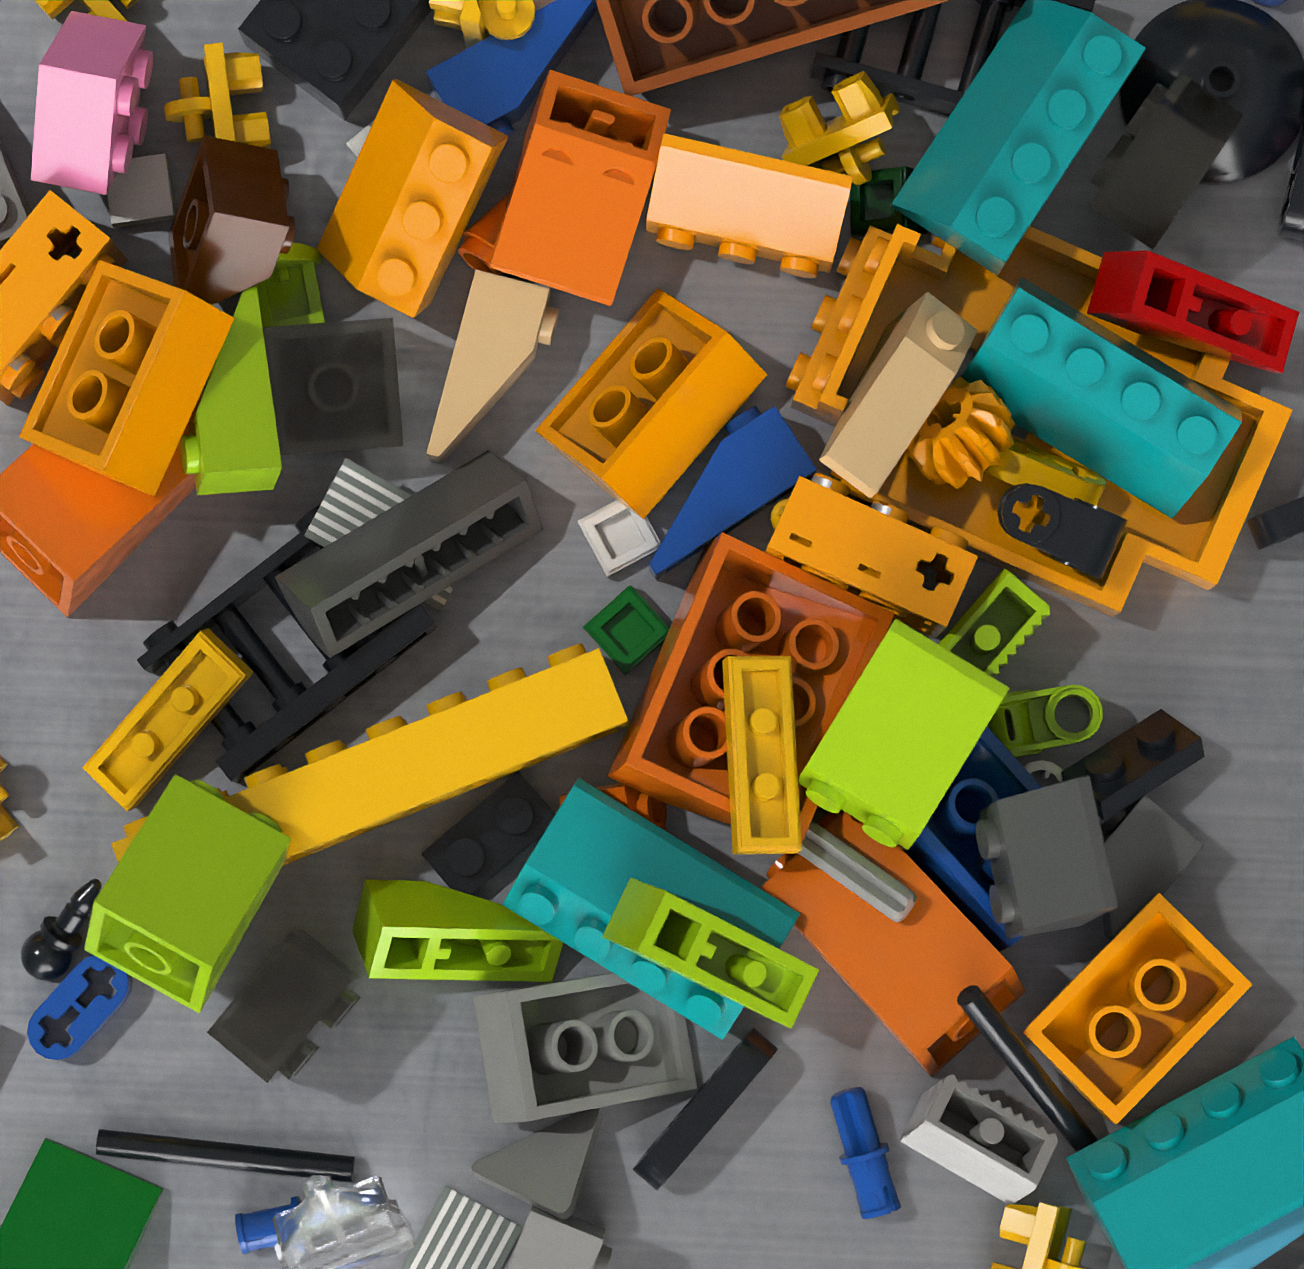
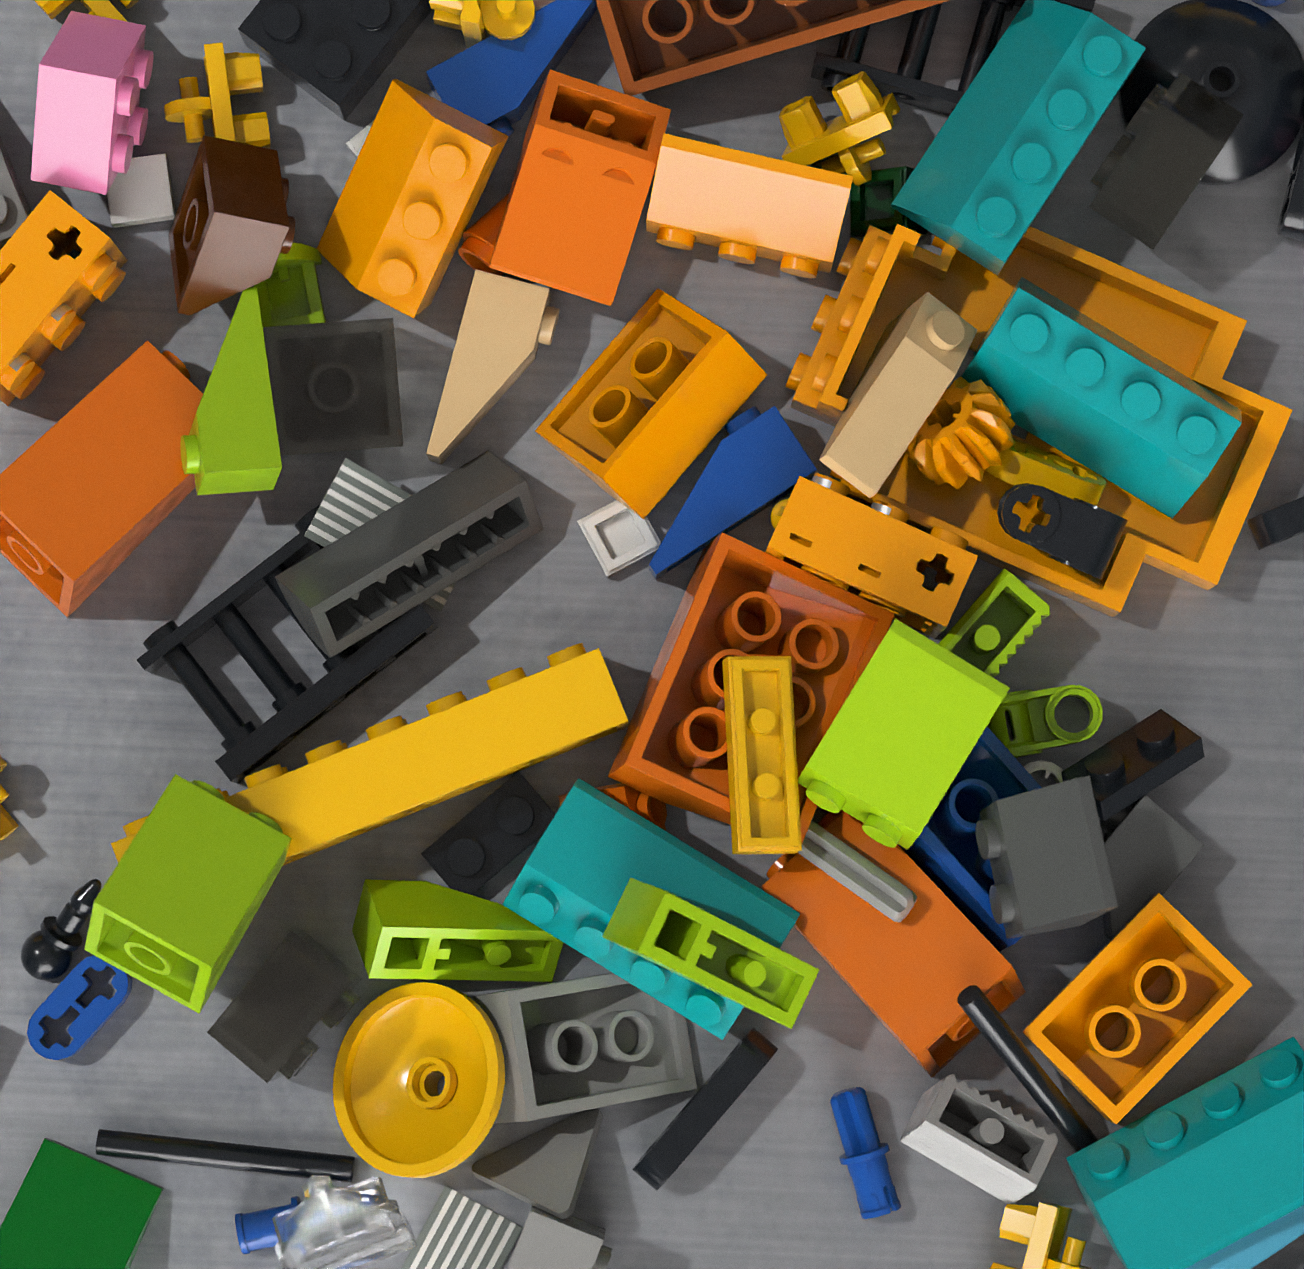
light orange slope [19,260,235,496] -> none
yellow tile [82,628,254,812] -> none
green tile [583,585,670,676] -> none
red slope [1087,250,1299,373] -> none
none -> yellow dish [333,982,505,1178]

